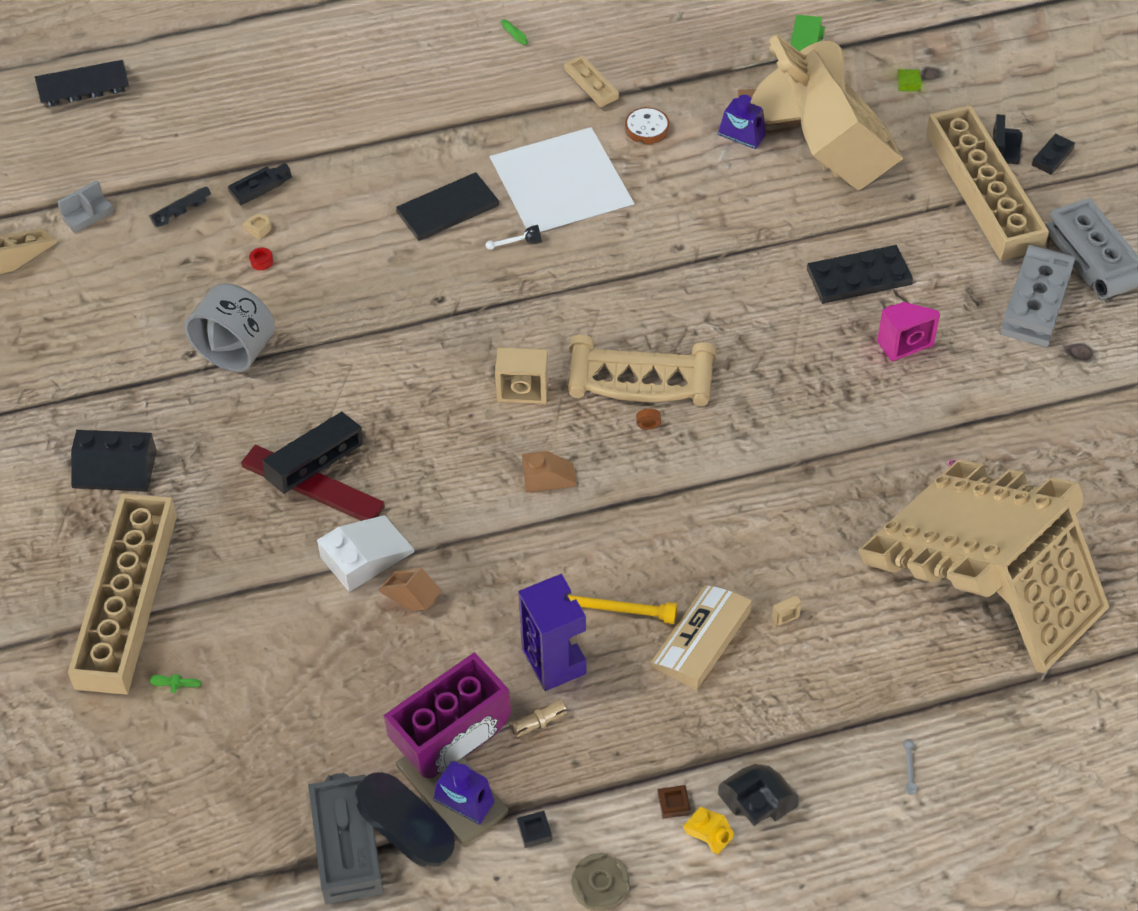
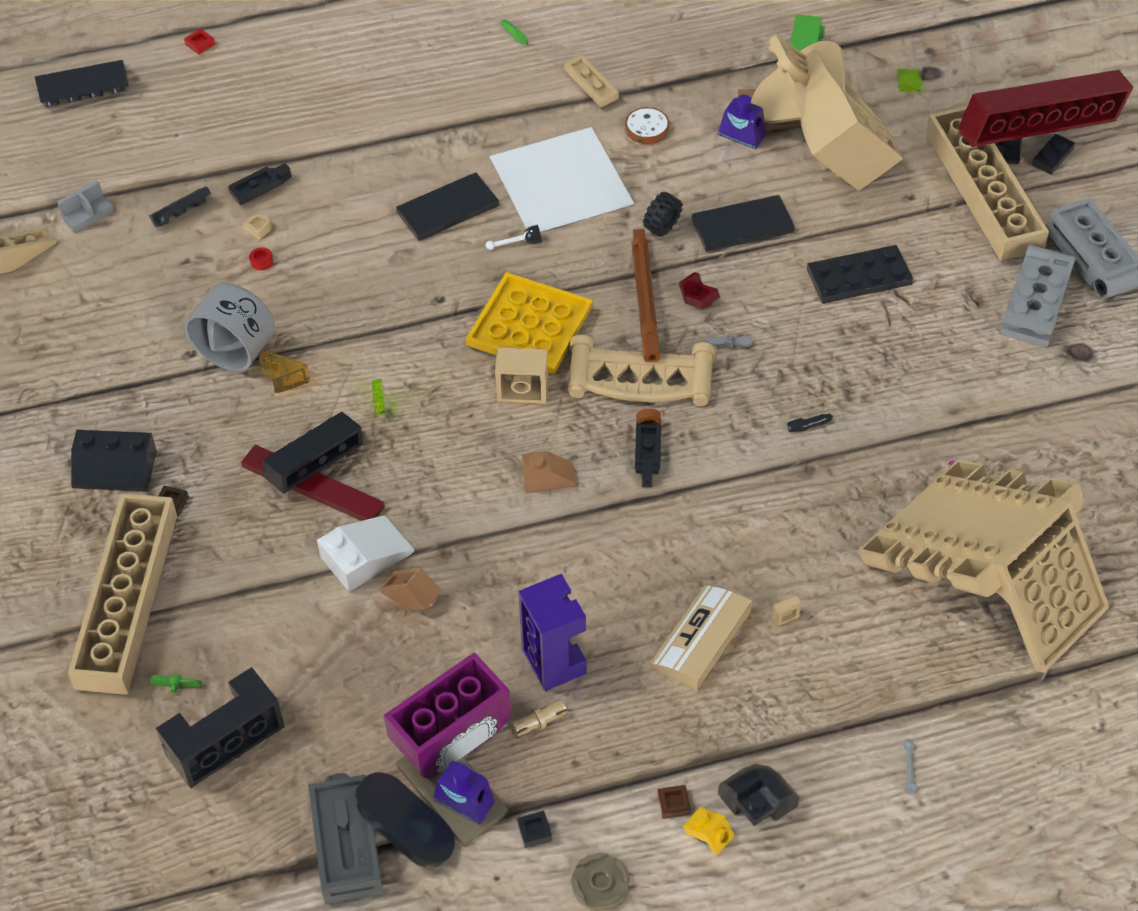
yellow piece [568,595,677,624] -> none
dark pink slope [877,302,940,361] -> none
none -> black piece [156,667,285,789]
none -> dark brown tile [159,486,189,516]
none -> red tile [184,28,215,55]
none -> clear yellow slope [259,350,310,393]
none -> clear neon green tile [372,379,385,415]
none -> yellow plate [465,272,593,375]
none -> dark orange piece [631,229,661,362]
none -> black hinge [635,424,661,488]
none -> black tyre [643,191,683,237]
none -> dark red bracket [679,272,720,309]
none -> black tile [691,195,795,252]
none -> light grey piece [706,333,753,348]
none -> black piece [787,413,833,432]
none -> dark red brick [958,70,1134,147]

